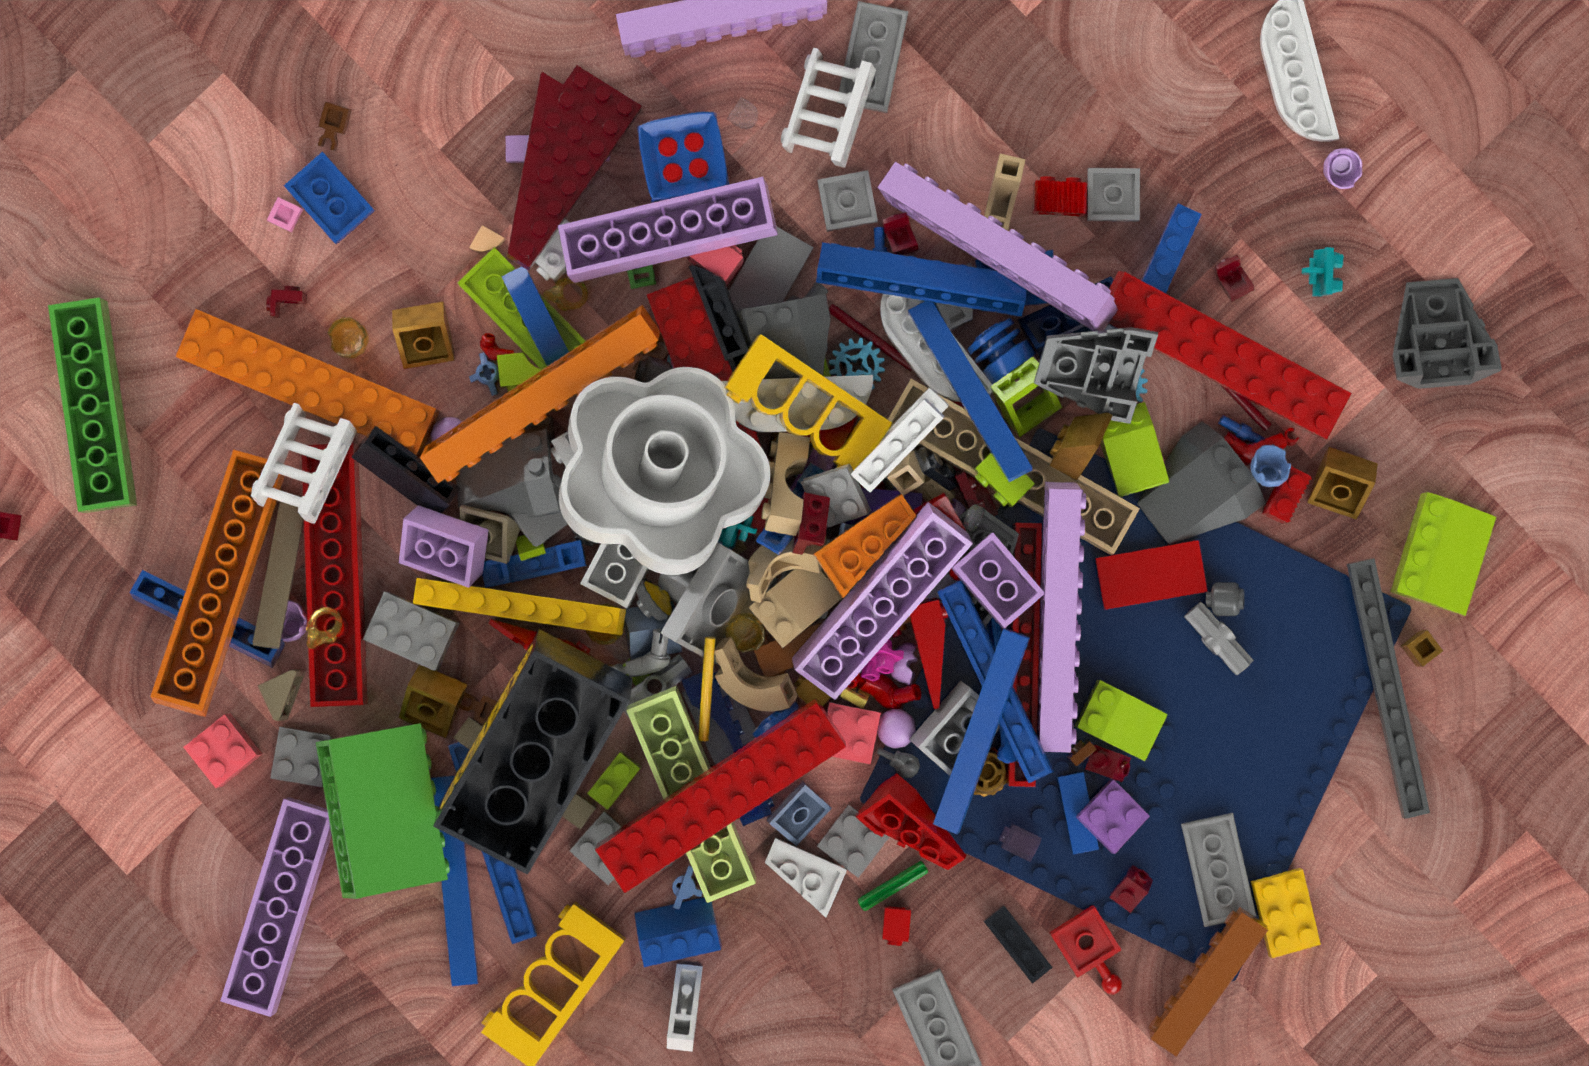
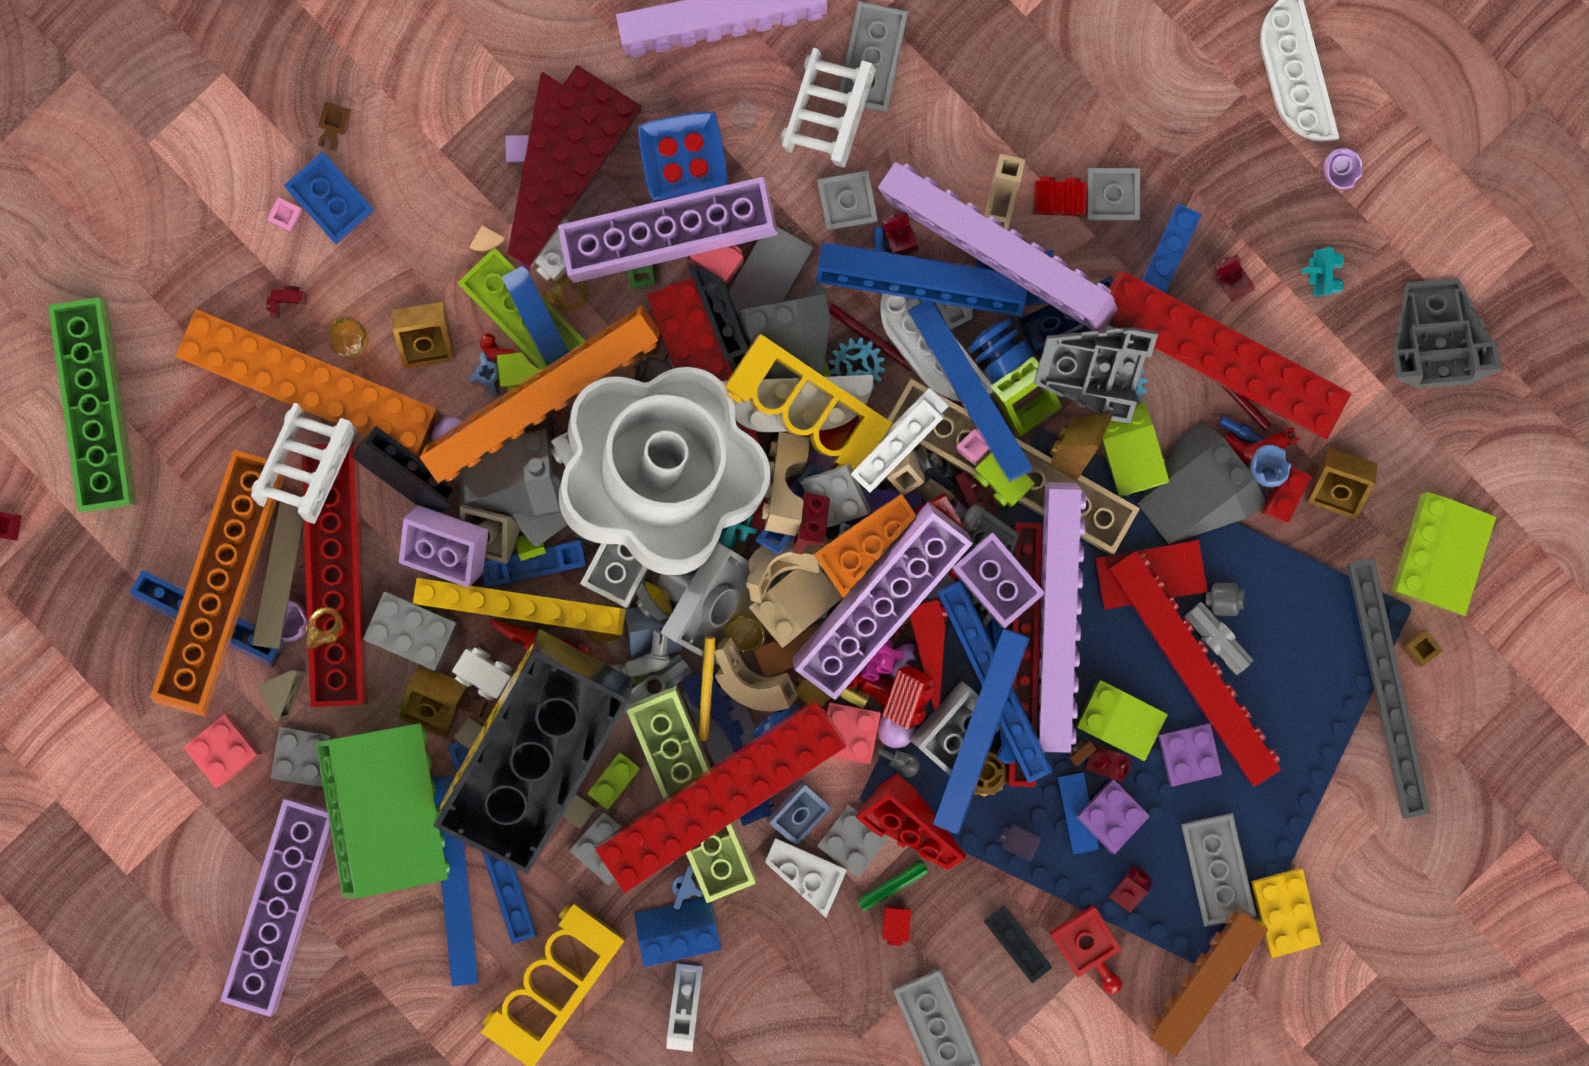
none -> white brick [452,647,513,701]
none -> red brick [882,665,935,729]
none -> bright pink plate [956,429,991,467]
none -> red brick [1107,550,1281,787]
none -> medium lavender plate [1158,723,1222,786]

